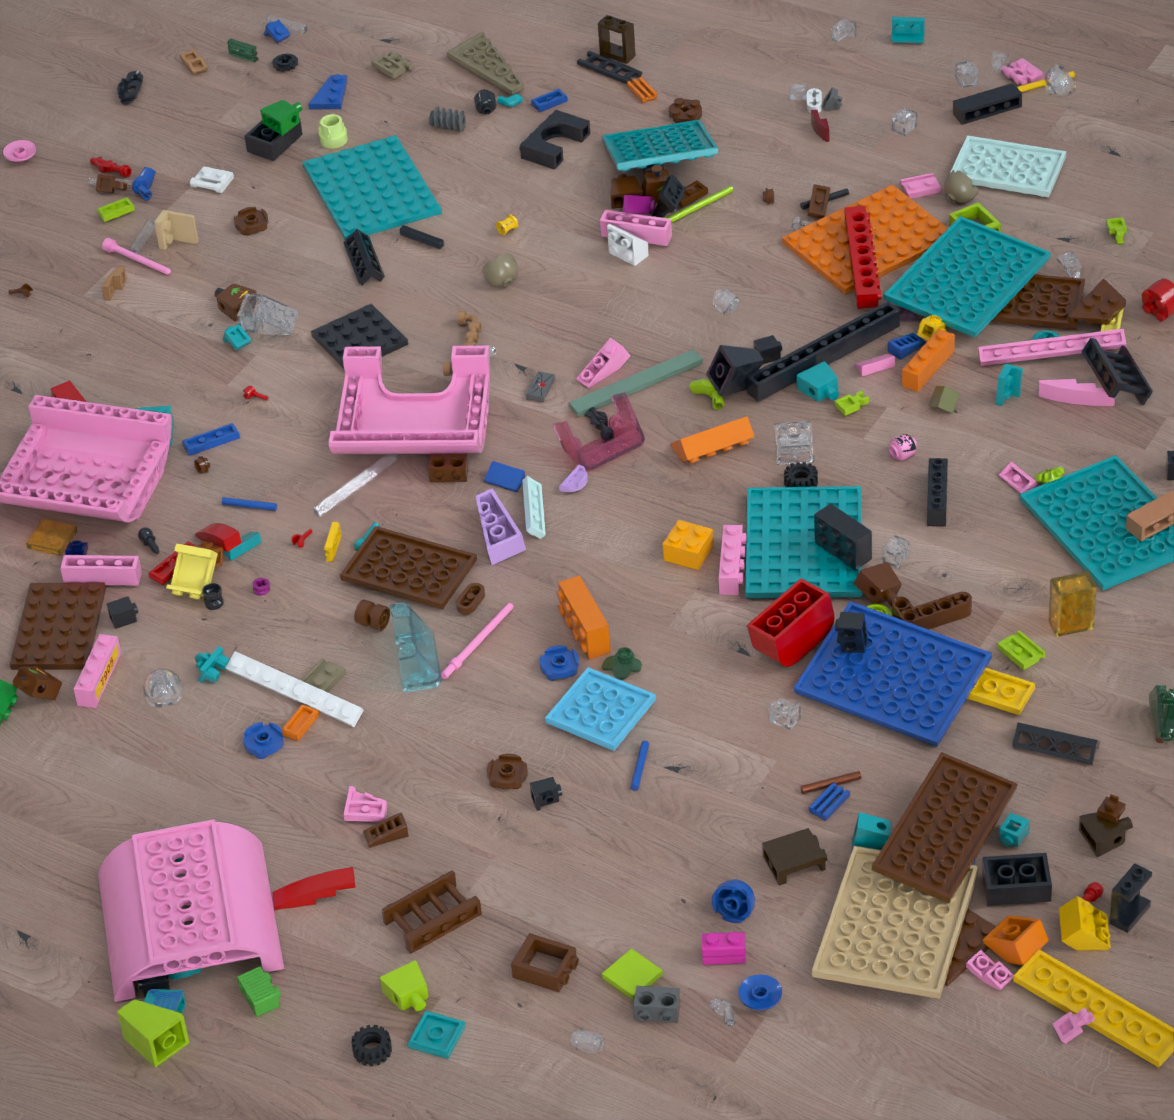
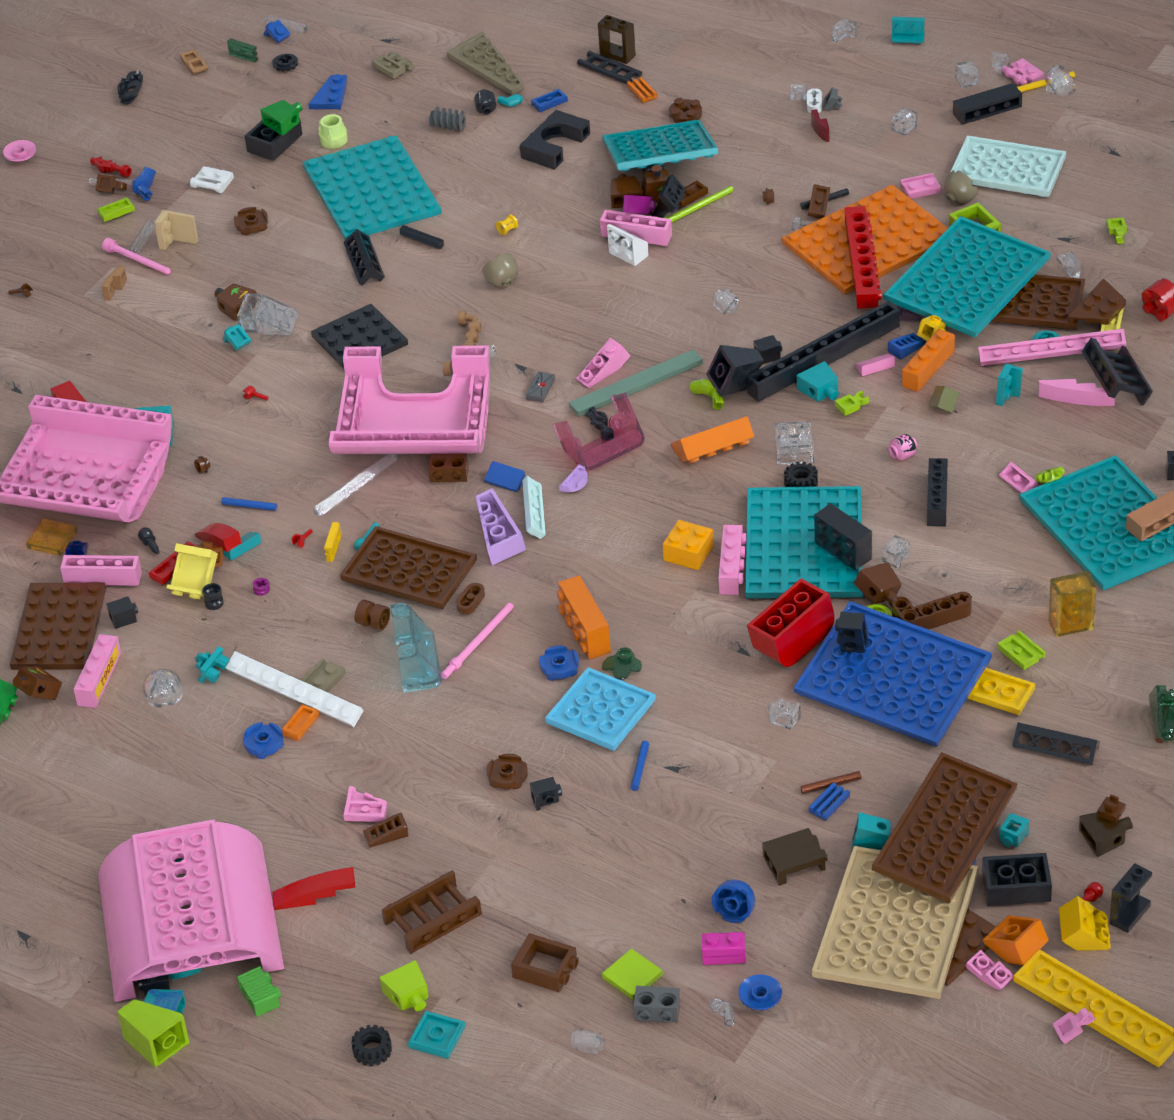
blue tile [182,423,240,456] -> none

